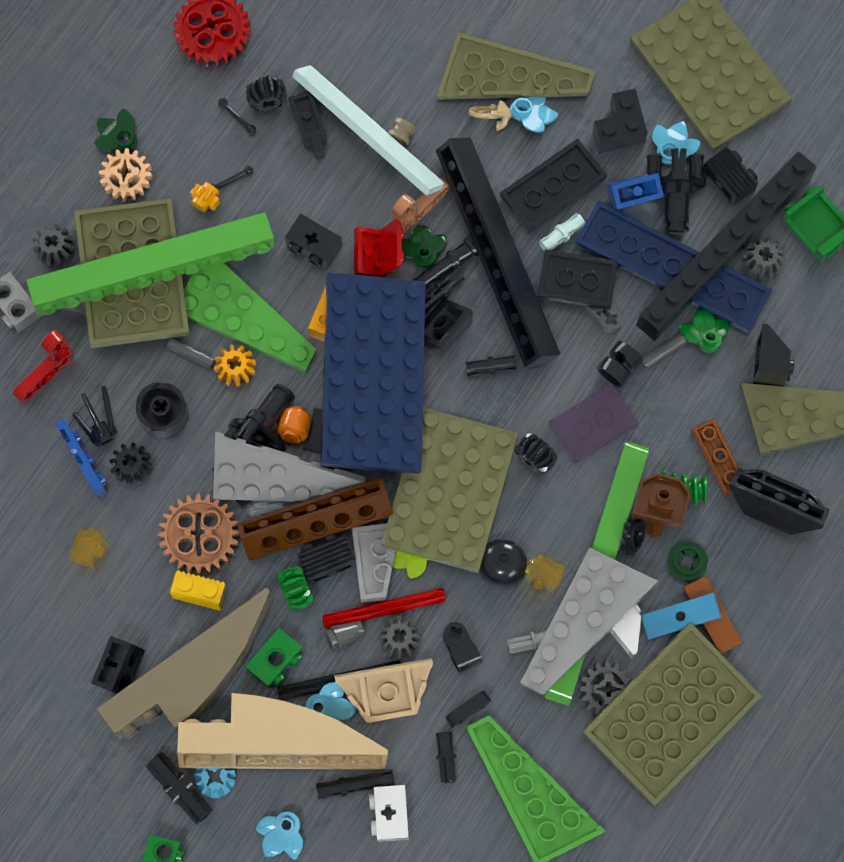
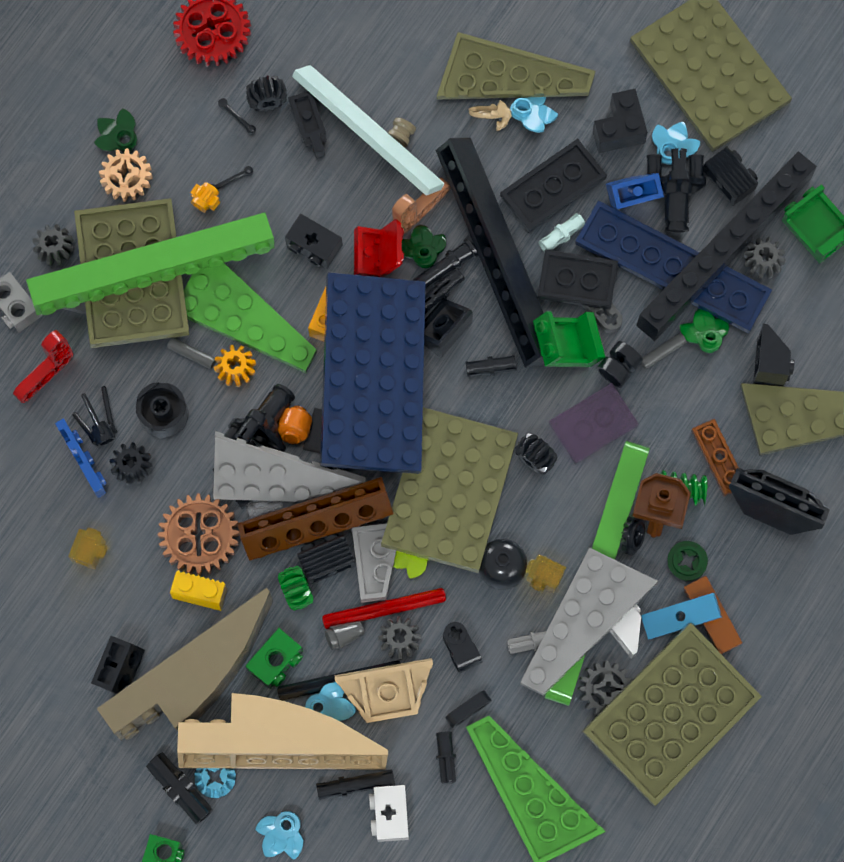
none -> green panel [533,311,606,367]

